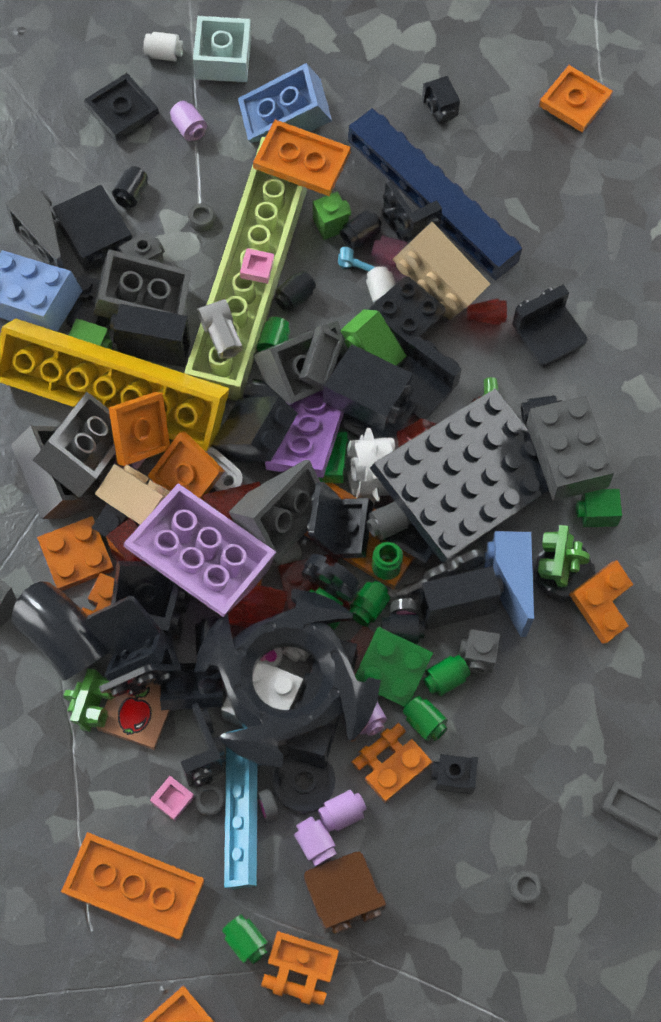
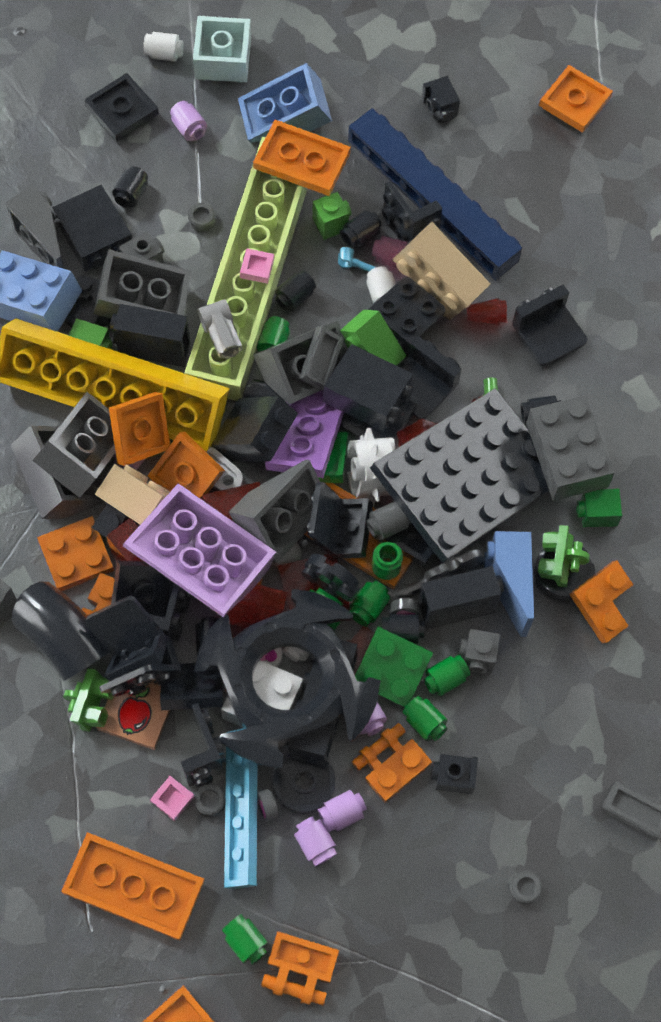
reddish brown bracket [304,851,386,935] -> none

